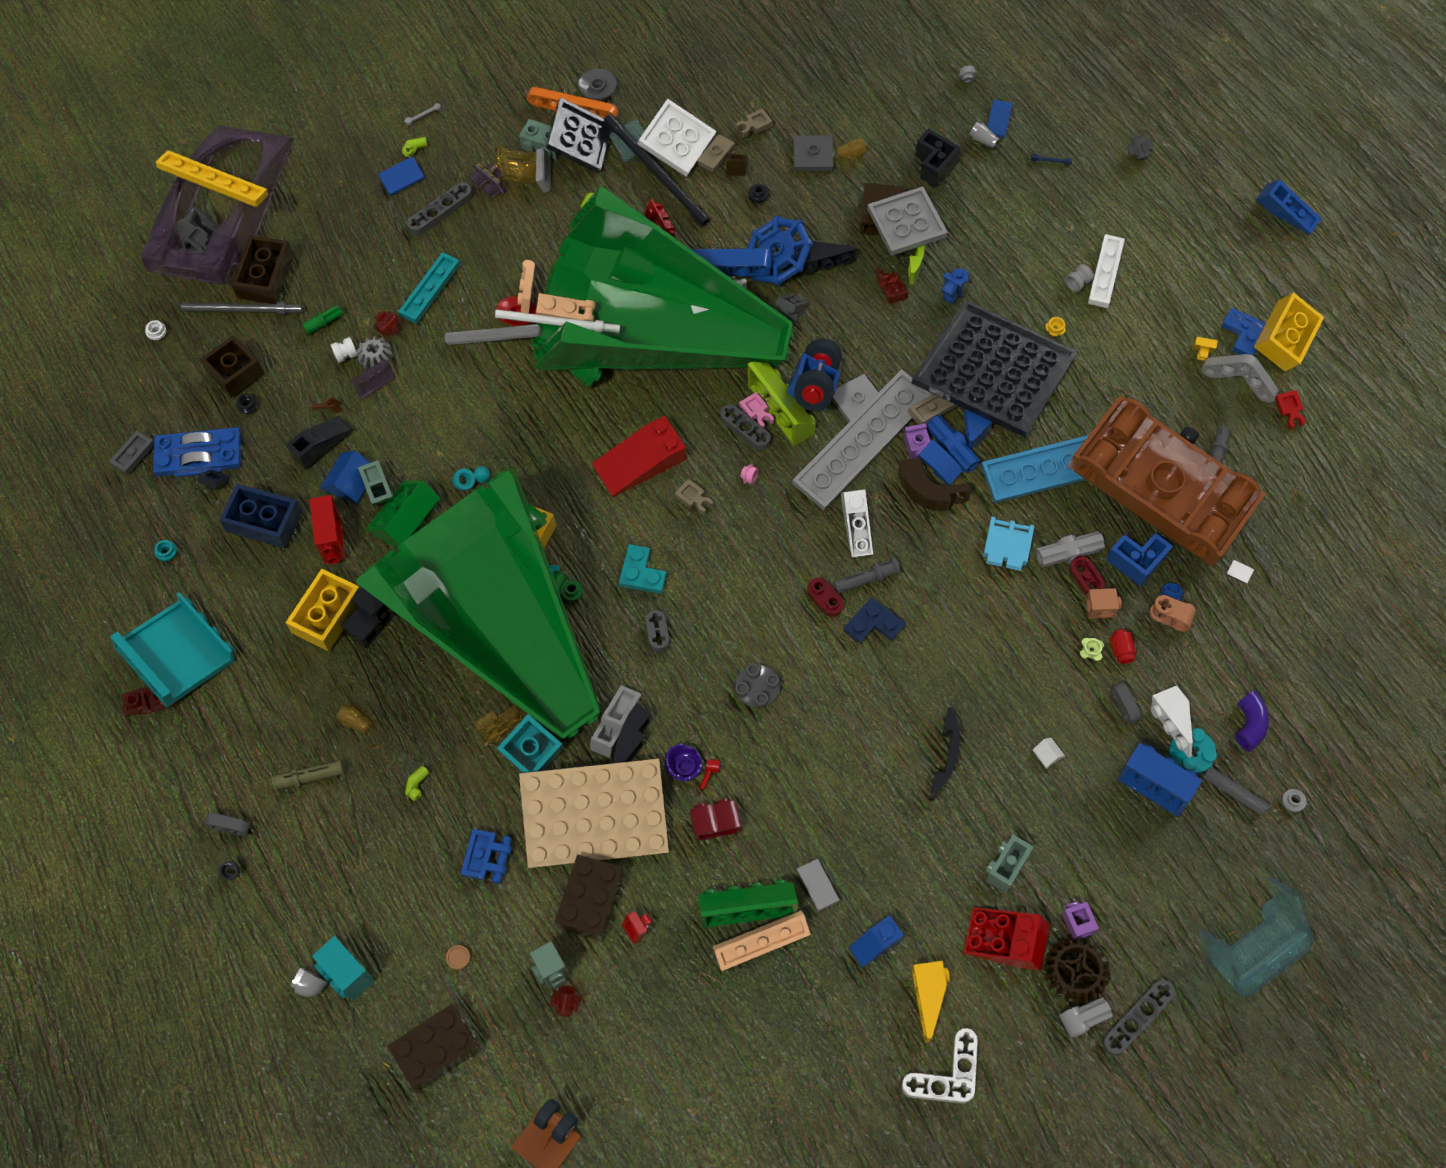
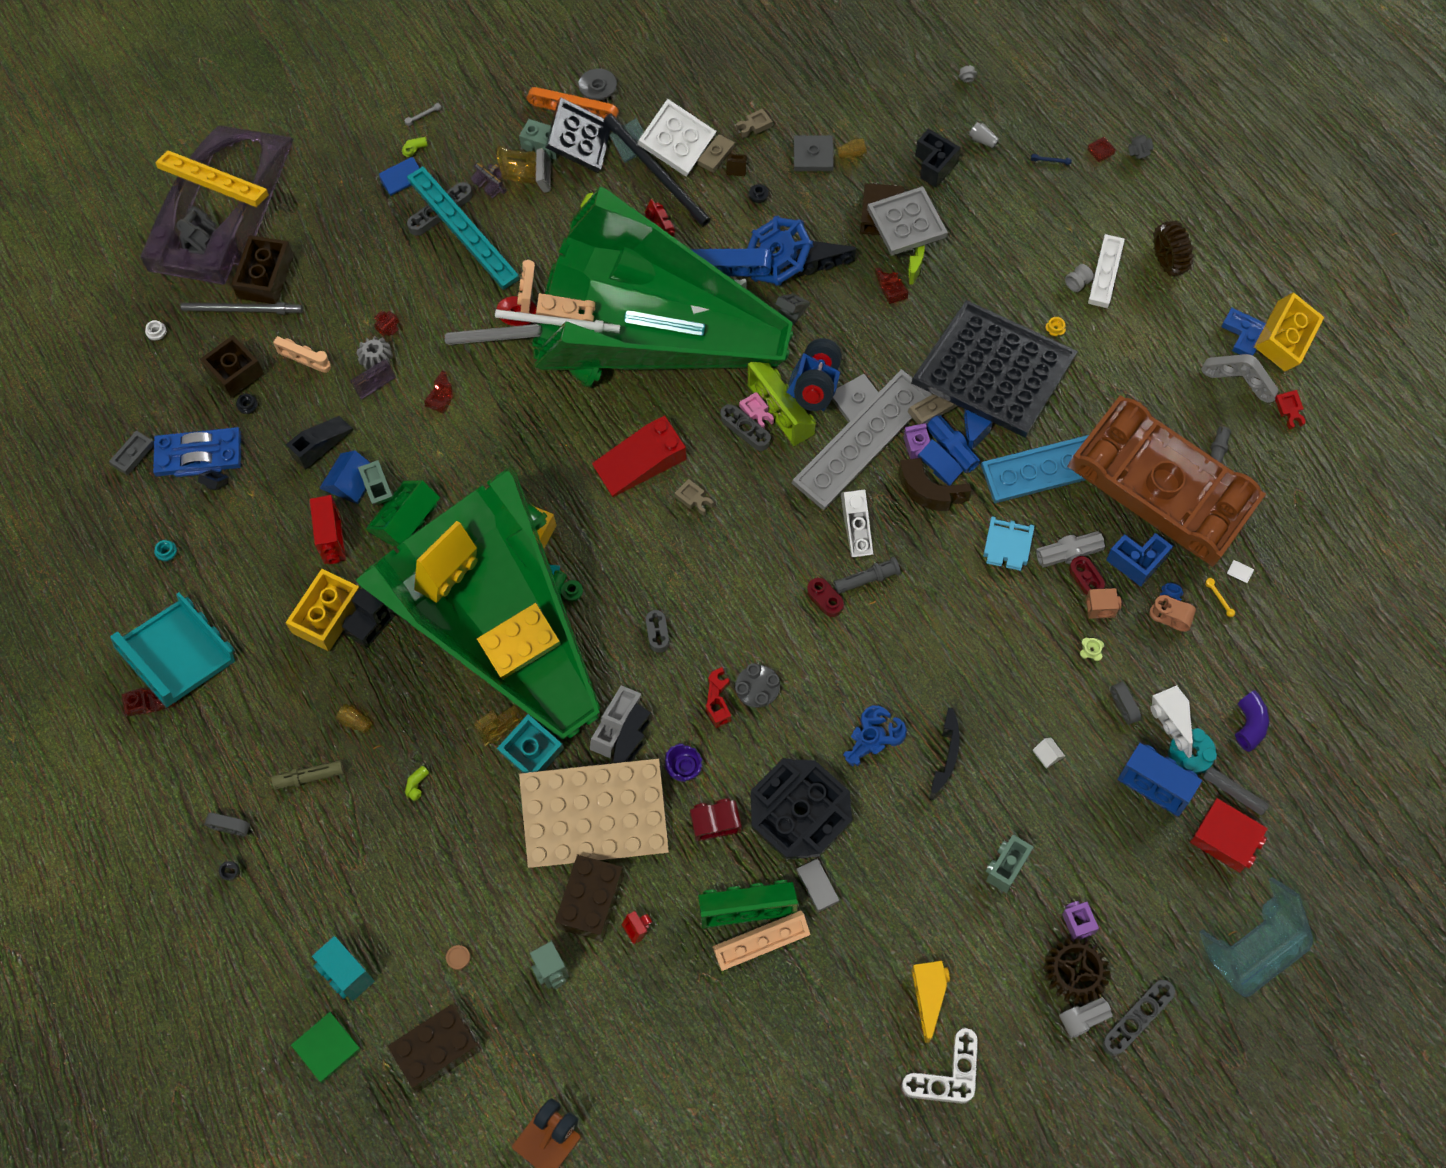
dark blue brick [219,484,302,549] -> none
light grey piece [291,968,328,997] -> none
green axle [302,305,343,335] -> none
reddish brown hand [311,397,342,413] -> none
white wheel [330,337,357,363] -> none
teal plate [398,252,460,324] -> none
teal plate [452,466,491,491] -> none
blue plate [461,829,512,884] -> none
clear red gear [550,985,581,1017] -> none
teal plate [619,544,667,594] -> none
red hand [699,759,720,790] -> none
bright pink plate [741,464,759,484] -> none
dark blue plate [843,597,906,645] -> none
blue slope [849,916,904,968] -> none
blue hips [941,268,969,304] -> none
red slope [964,907,1050,971] -> none
blue slope [987,100,1013,138] -> none
red brick [1109,629,1137,664] -> none
black hinge [1180,427,1199,444] -> none
yellow tile [1192,336,1218,361] -> none
blue slope [1256,179,1322,234] -> none
light grey plate [1282,789,1306,812] -> none
none -> light nougat plate [273,336,331,373]
none -> green tile [291,1012,361,1083]
none -> teal plate [407,166,519,290]
none -> yellow slope [414,521,477,603]
none -> clear red slope [424,370,453,413]
none -> yellow brick [477,603,561,680]
none -> axle [624,310,705,336]
none -> red piece [705,667,731,728]
none -> black piece [751,758,852,860]
none -> blue animal [843,705,907,766]
none -> clear red tile [1087,137,1116,162]
none -> dark brown gear [1153,221,1194,276]
none -> red brick [1190,798,1268,873]
none -> yellow hinge [1205,578,1235,617]

